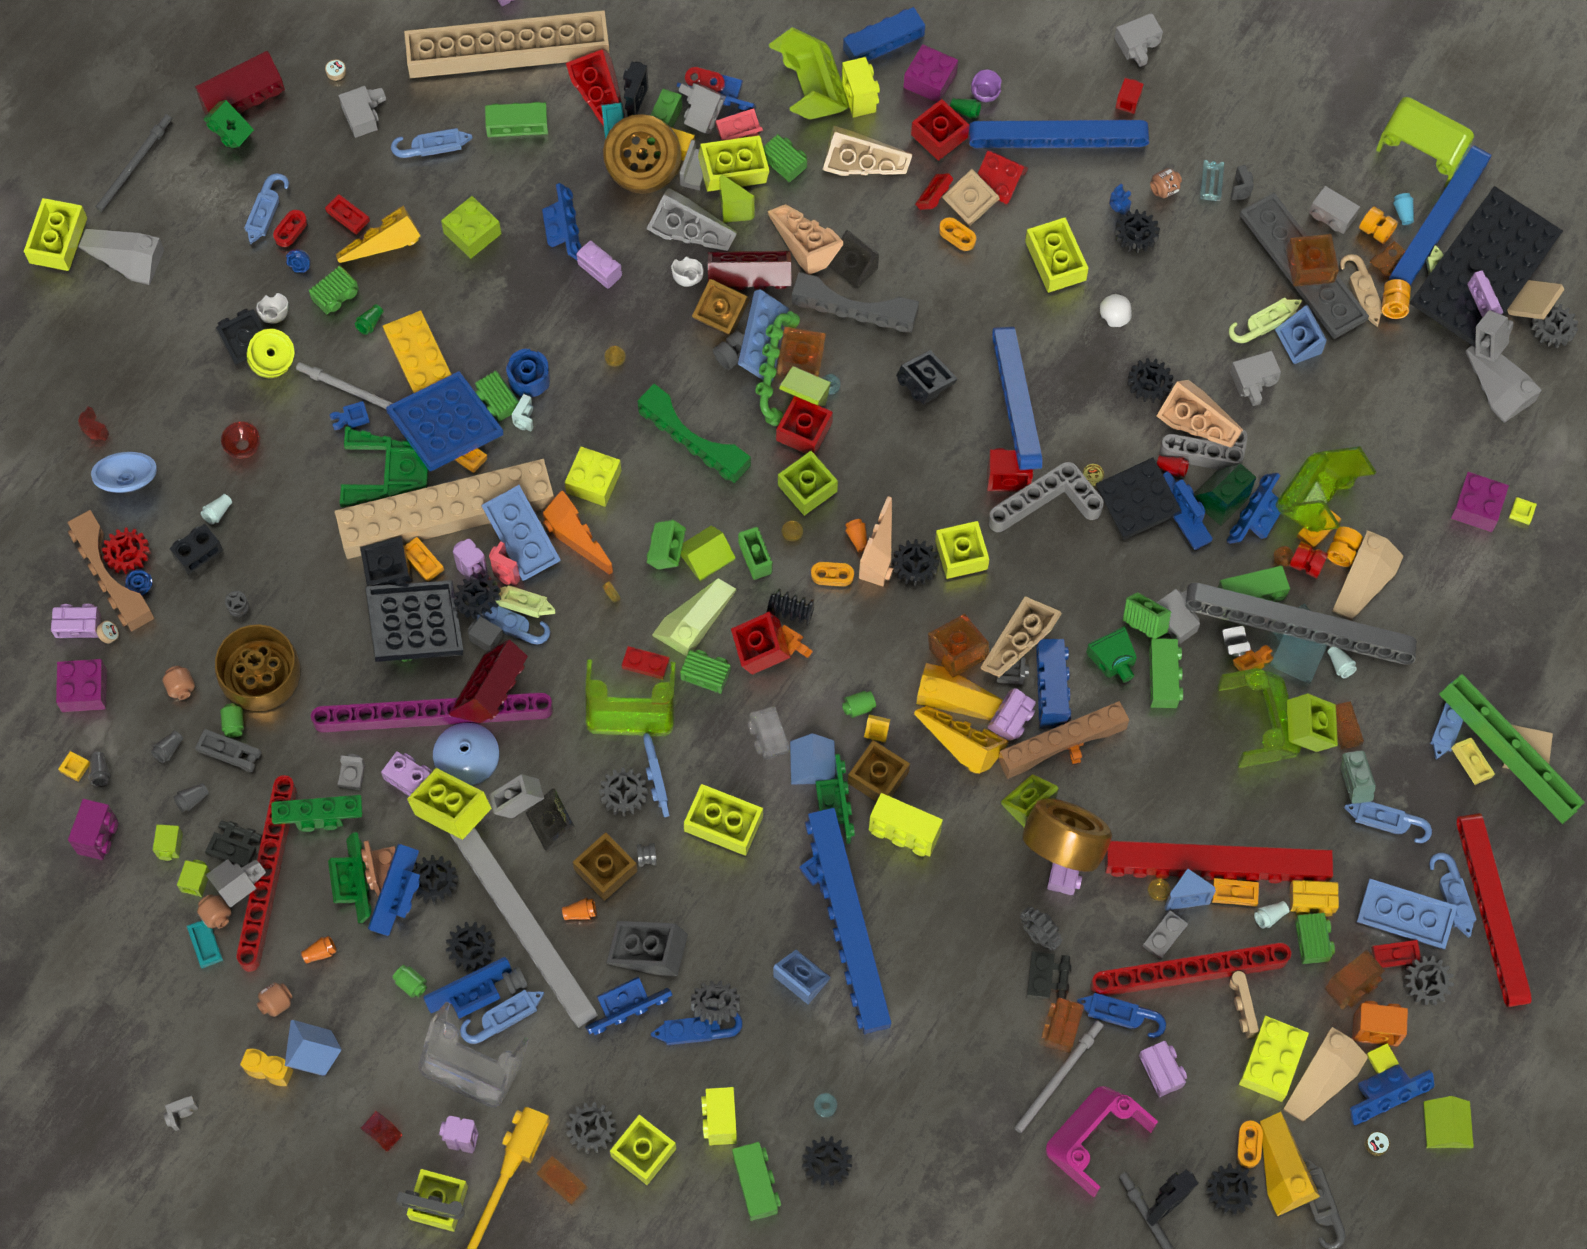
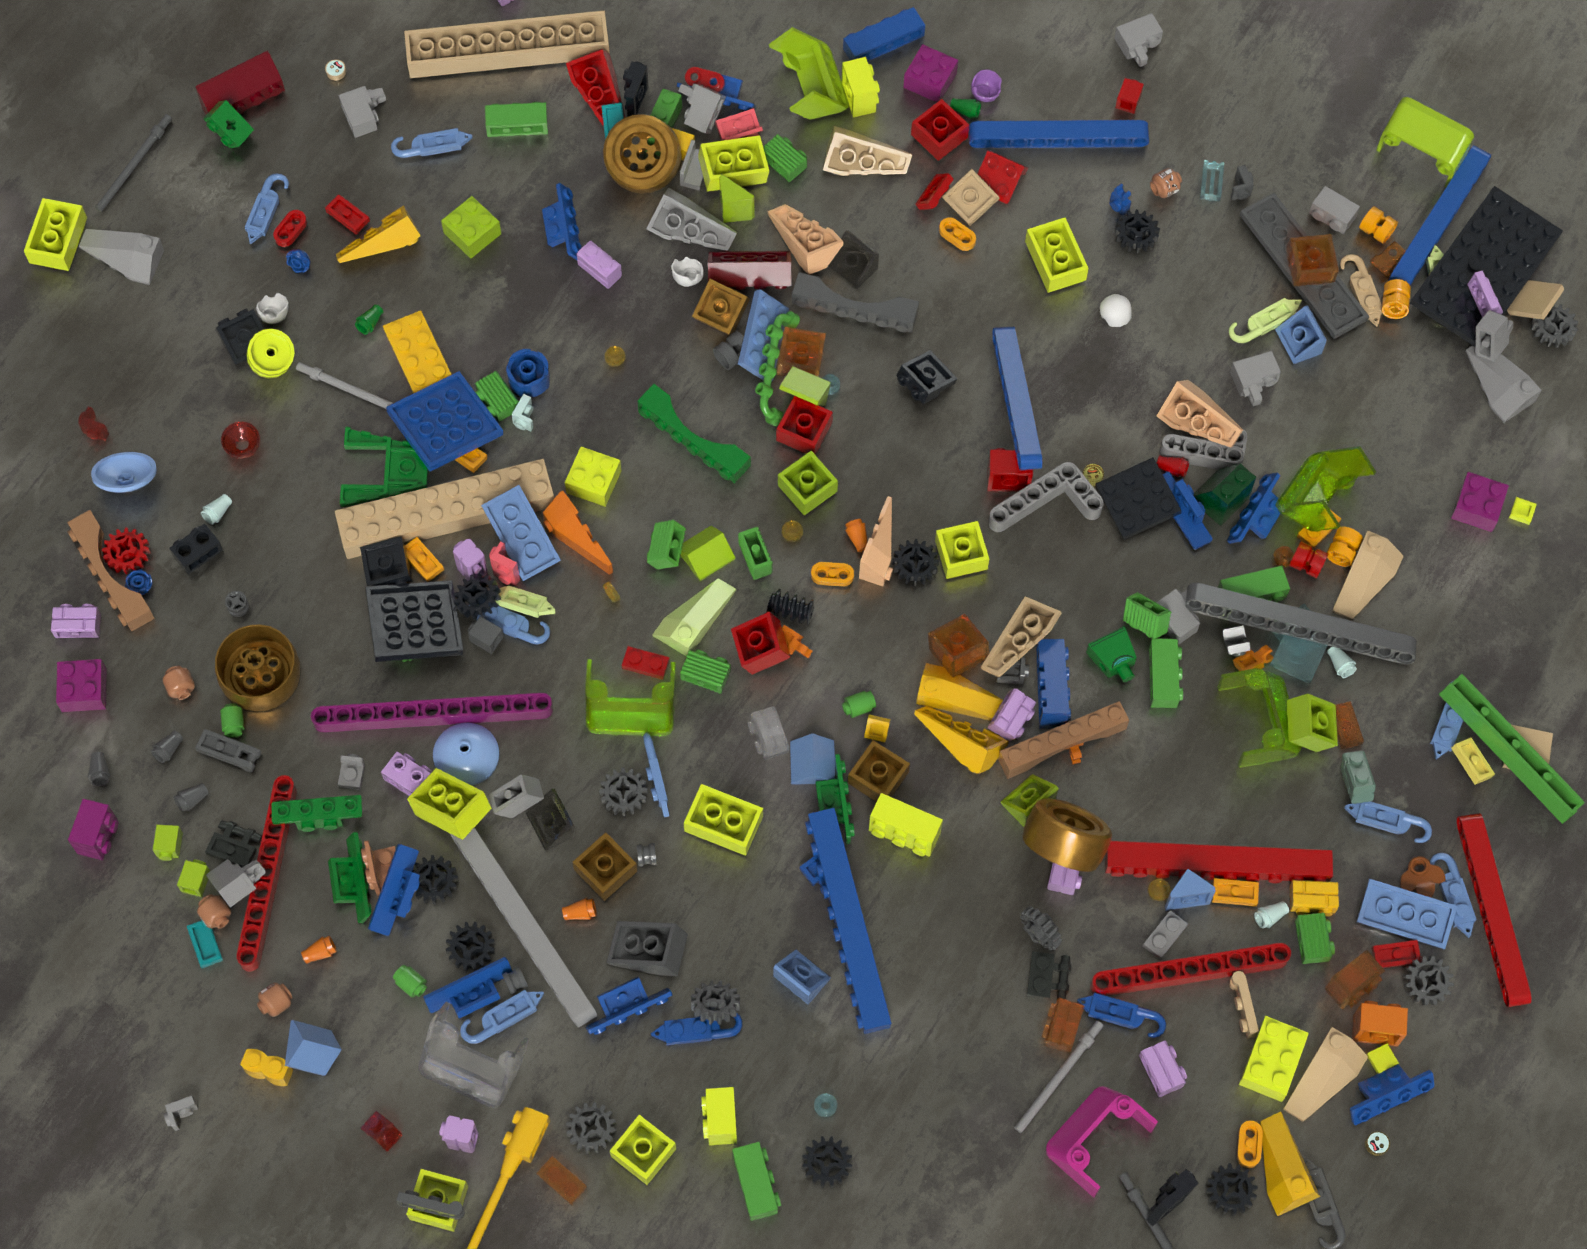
yellow plate [58,751,90,782] -> none
tile [96,621,119,644] -> none
bright green brick [309,266,359,315] -> none
blue plate [330,401,370,430] -> none
dark red slope [448,639,528,723] -> none
black gear [1127,358,1173,403] -> none
medium azure cone [1393,193,1414,225] -> none
lime slope [1423,1096,1474,1148] -> none
none -> dark orange plate [1401,856,1446,898]

